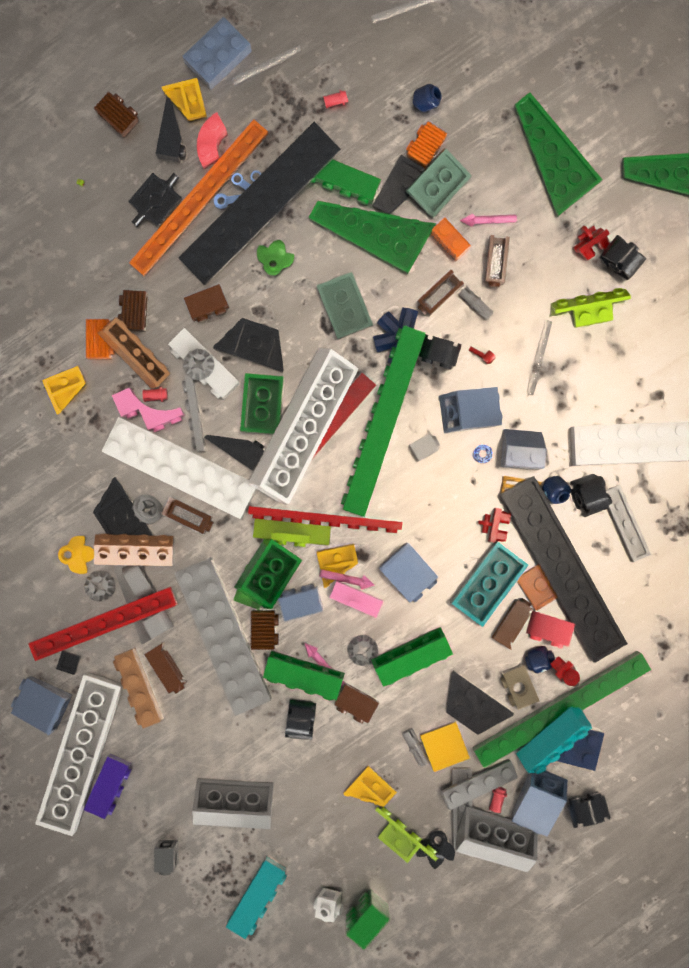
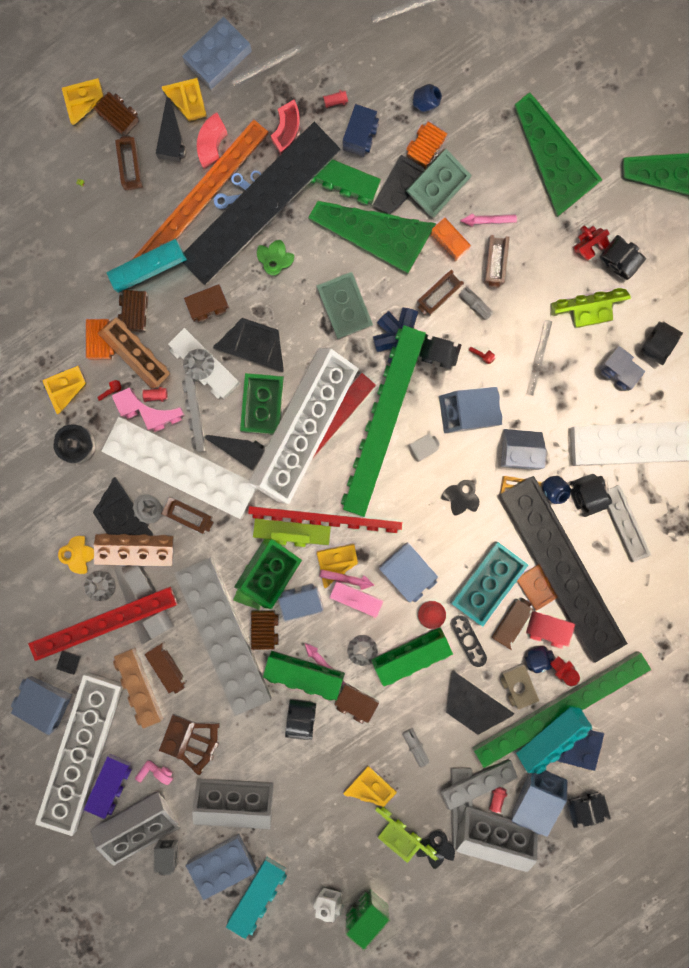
black plate [128,173,183,227] -> none
yellow tile [420,721,470,772] -> none
clear blue plate [473,444,493,463] -> none
hips [478,508,511,543] -> none
none -> black brick [53,424,96,464]
none -> yellow wing [62,78,104,125]
none -> light grey slope [91,792,180,866]
none -> red hand [97,380,122,401]
none -> teal brick [106,239,187,293]
none -> reddish brown window [115,136,143,190]
none -> bright pink plate [135,761,173,785]
none -> reddish brown plate [159,714,220,775]
none -> sand blue brick [186,834,257,901]
none -> coral brick [271,100,300,155]
none -> dark blue brick [343,104,379,157]
none -> red plate [418,601,446,629]
none -> black plate [442,480,480,516]
none -> black beam [451,615,487,667]
none -> brick [599,346,646,391]
none -> black brick [641,321,683,366]

